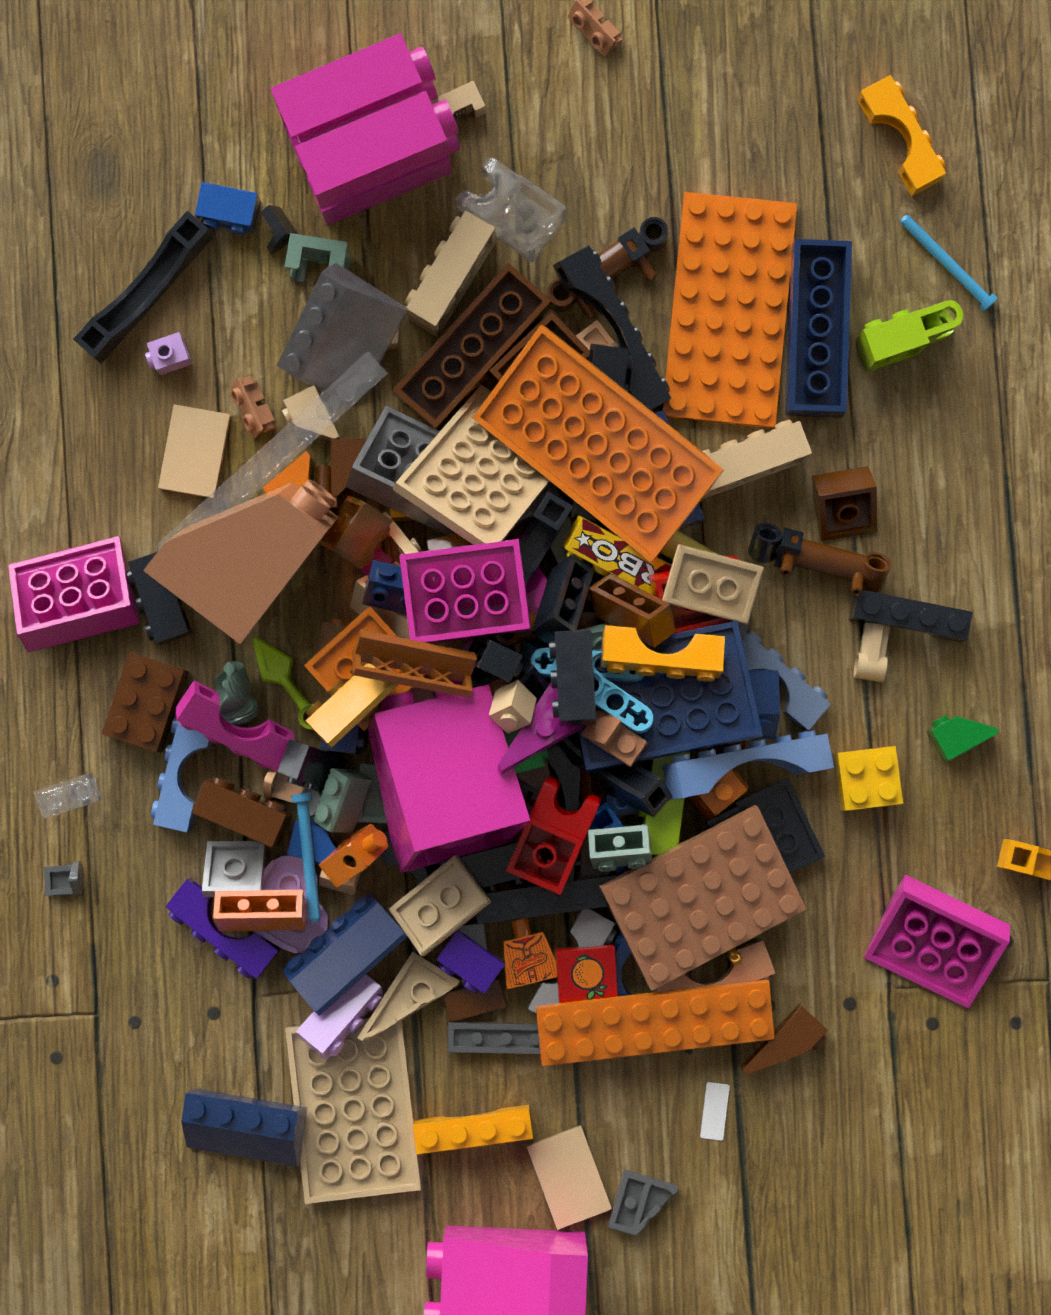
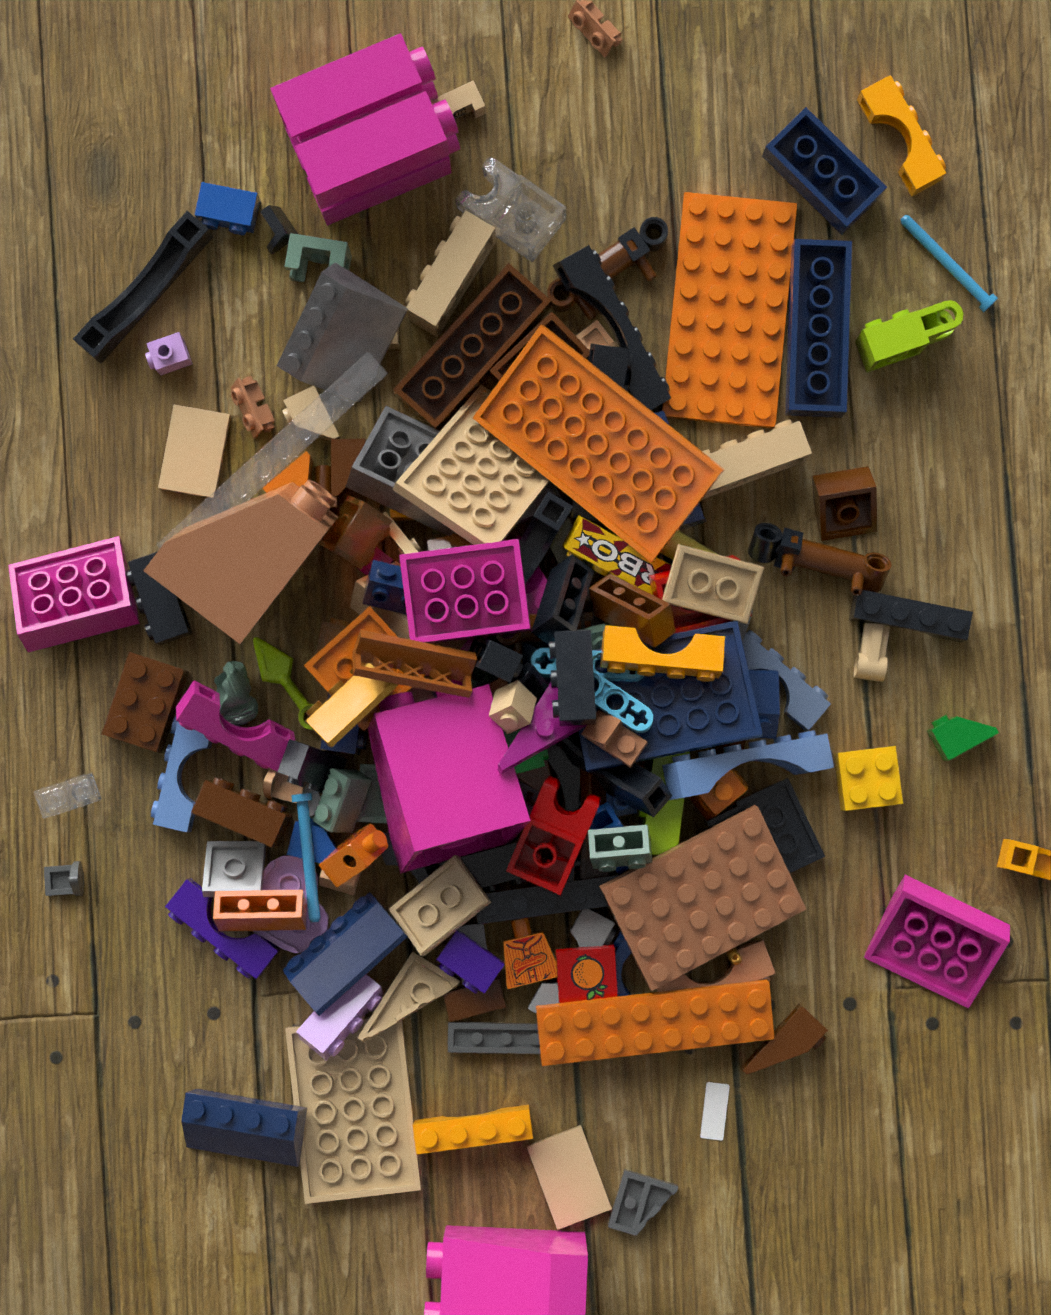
none -> dark blue brick [762,107,887,235]

